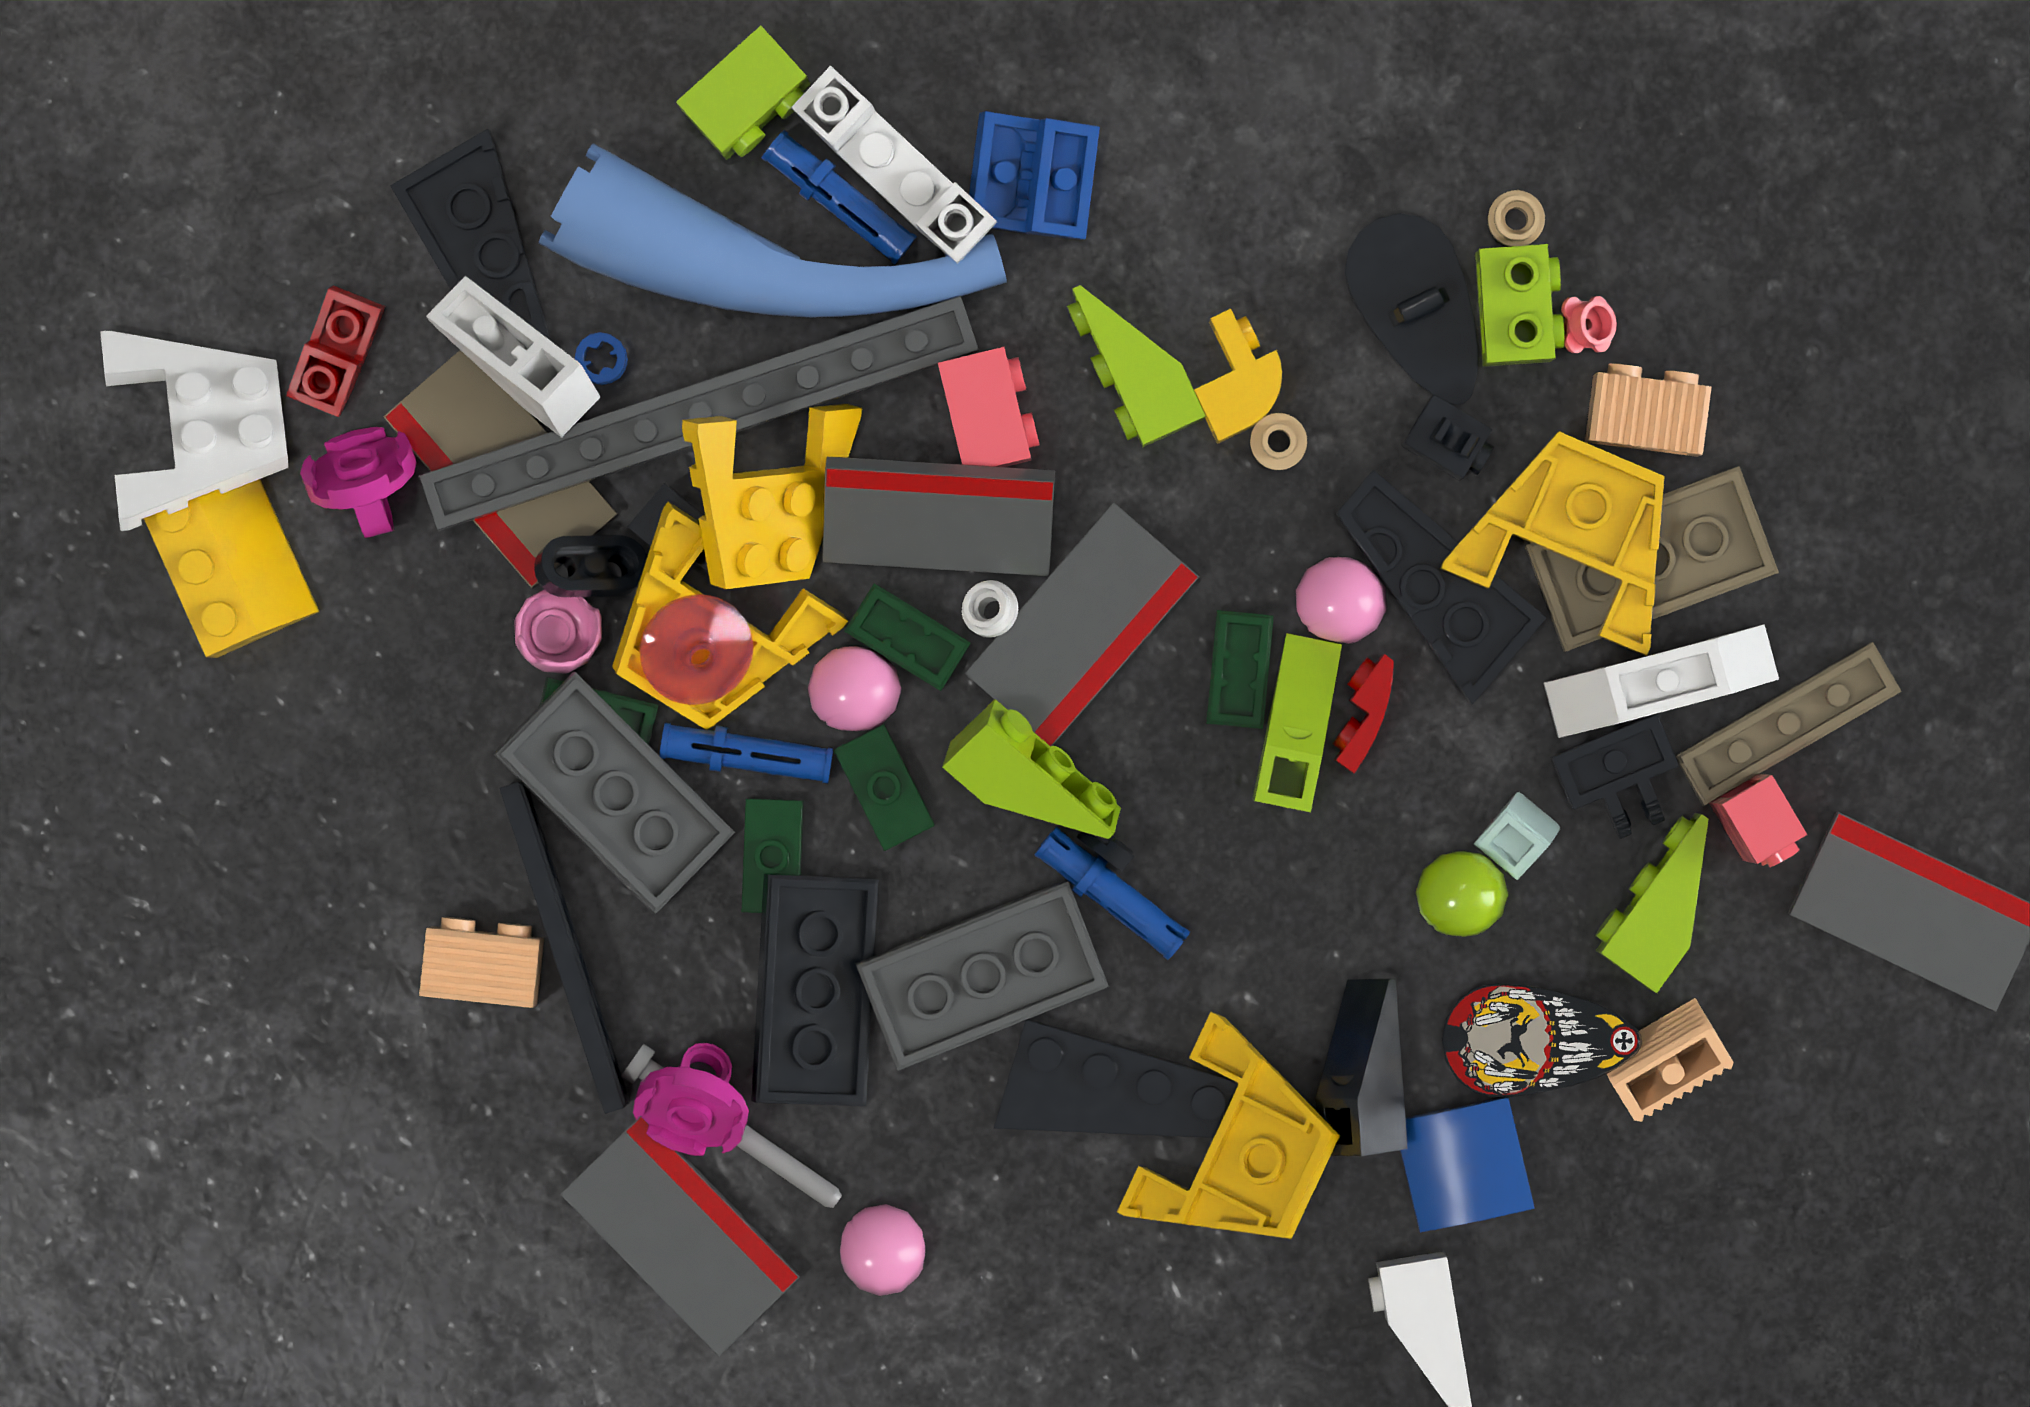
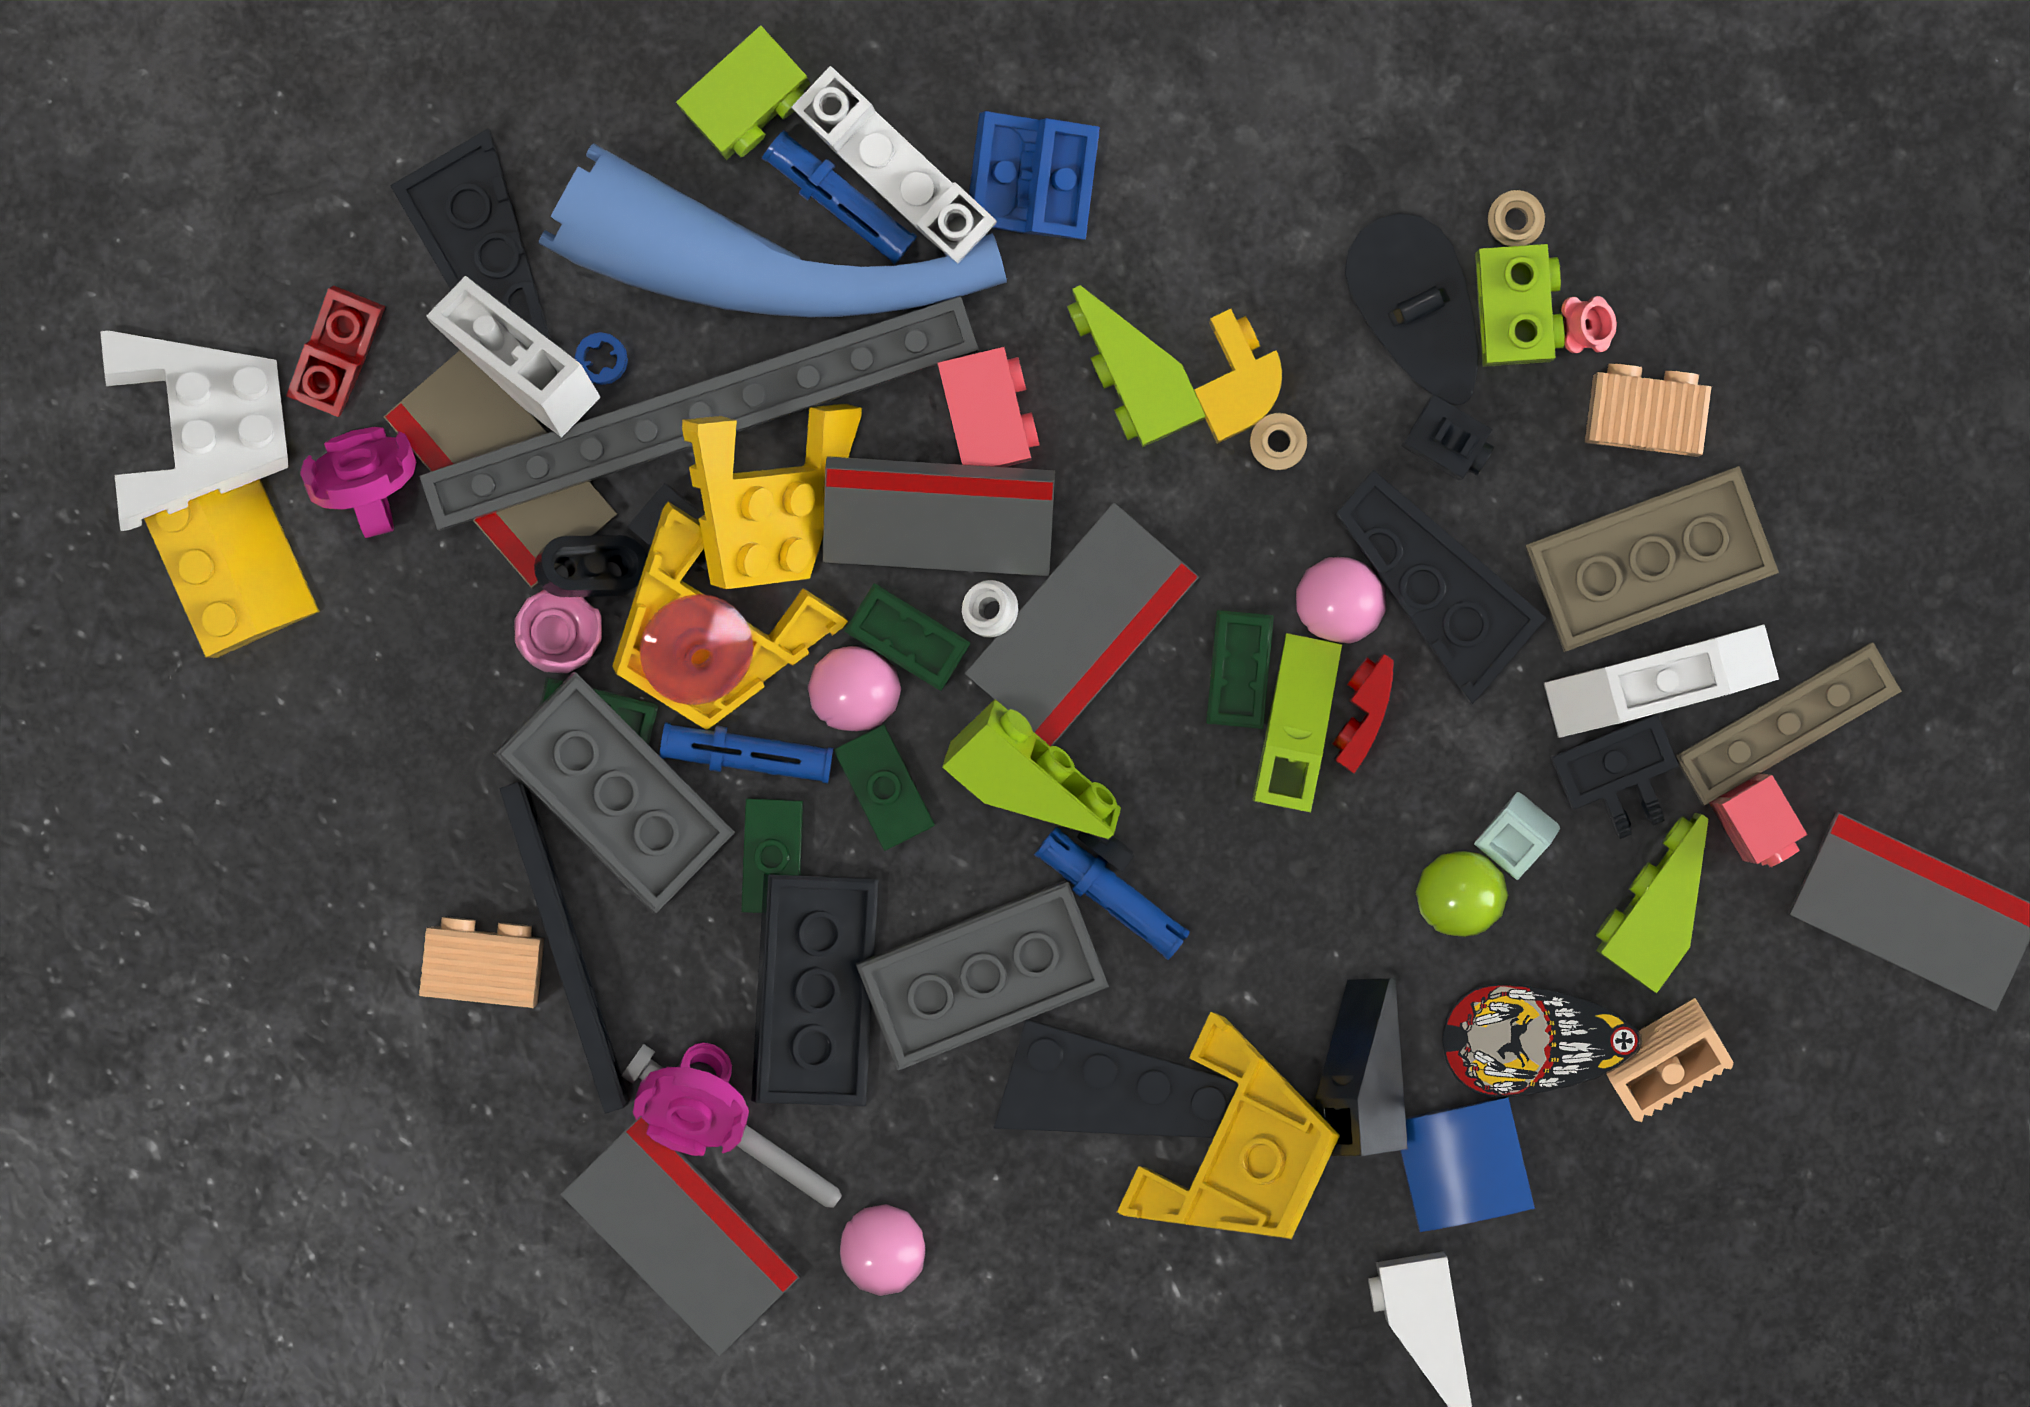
yellow wing [1440,432,1664,656] -> none

